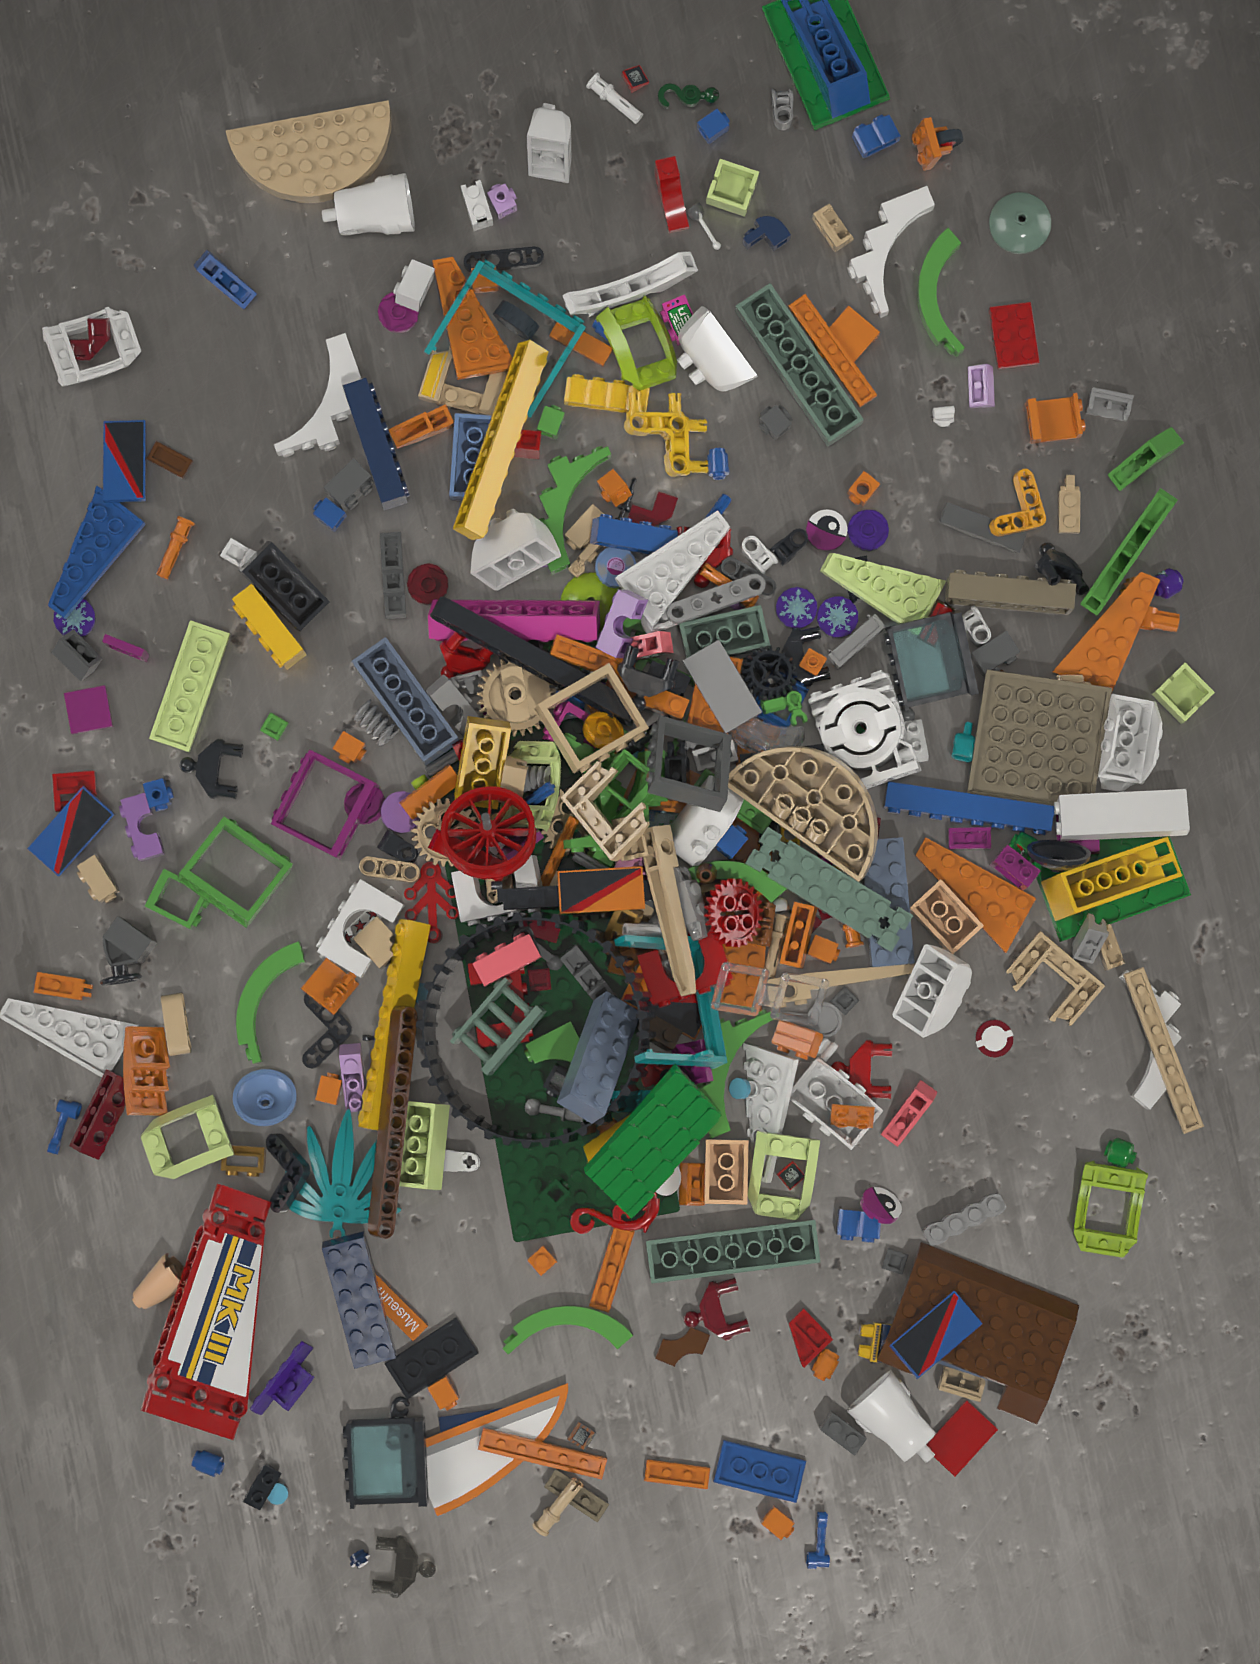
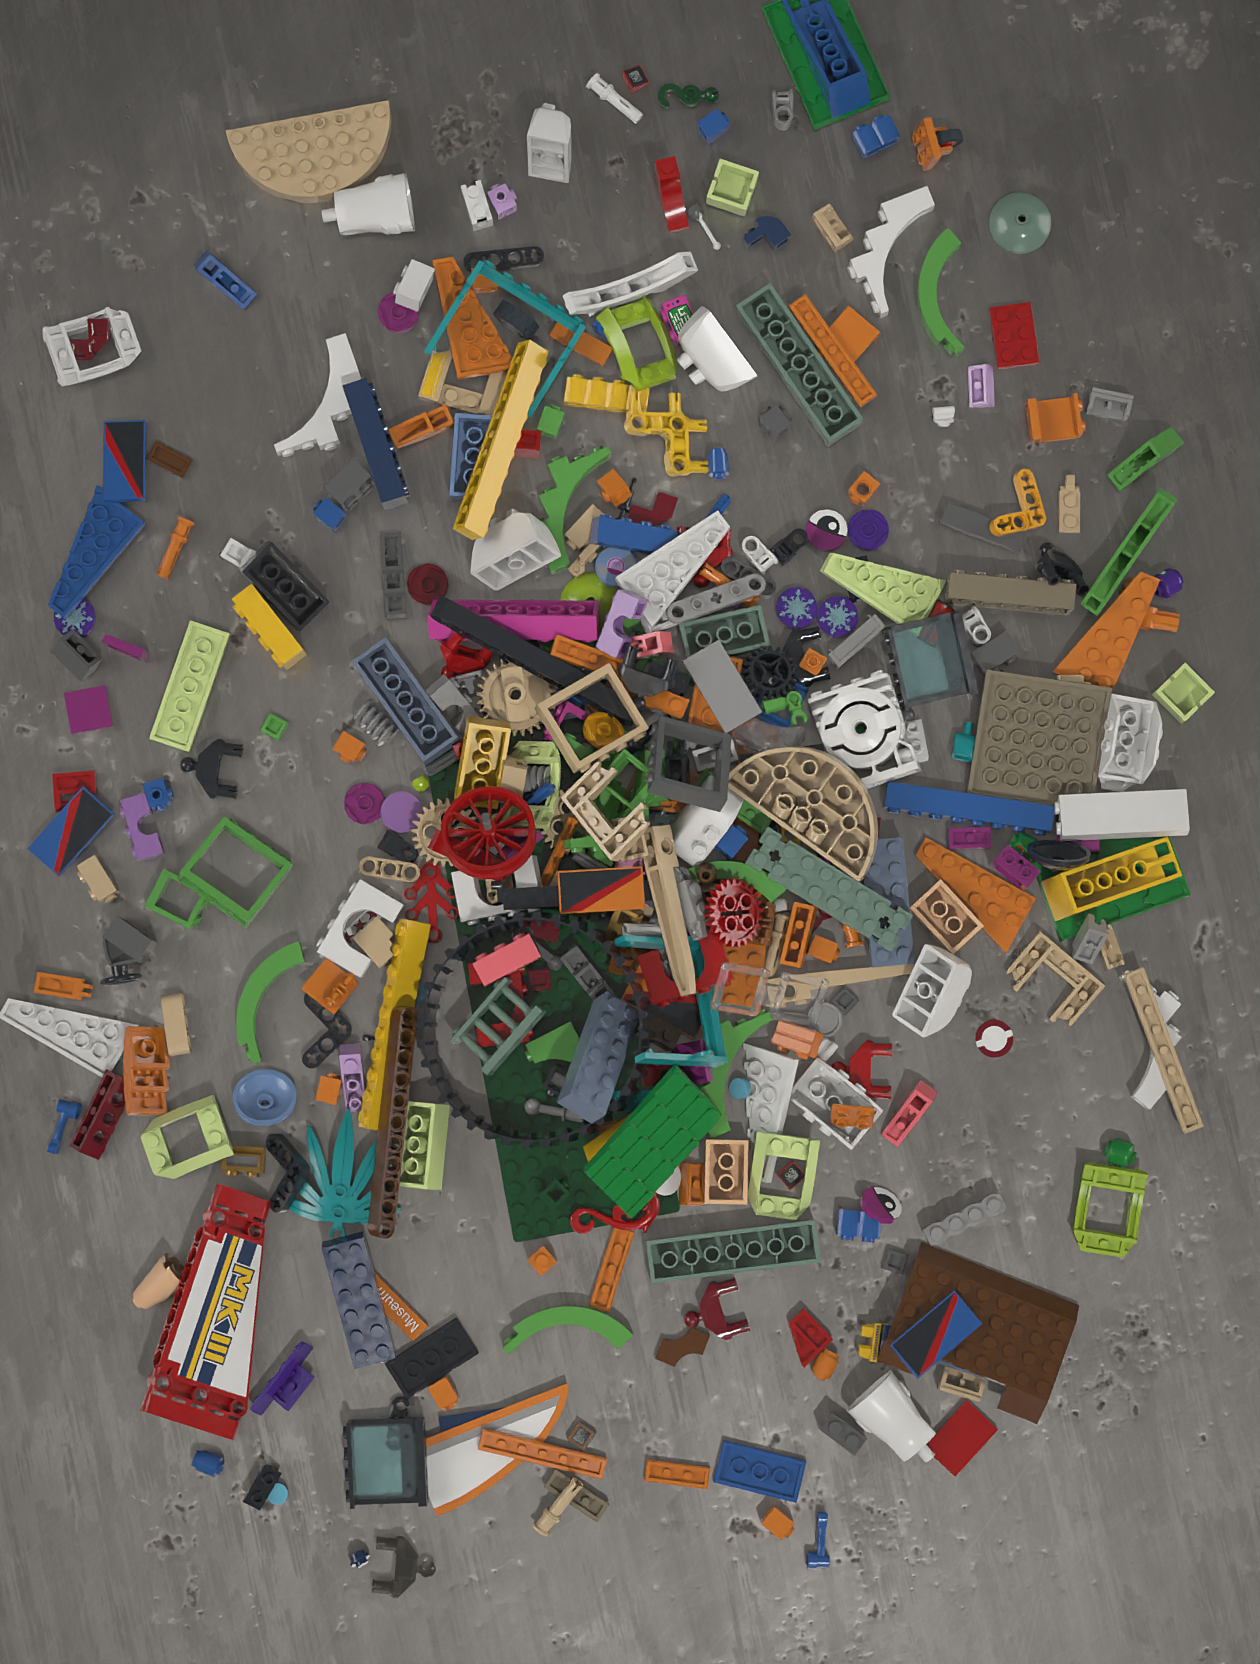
magenta window [271,749,379,860] -> none
orange tile [399,764,457,820] -> none
white piece [443,1150,481,1172] -> none

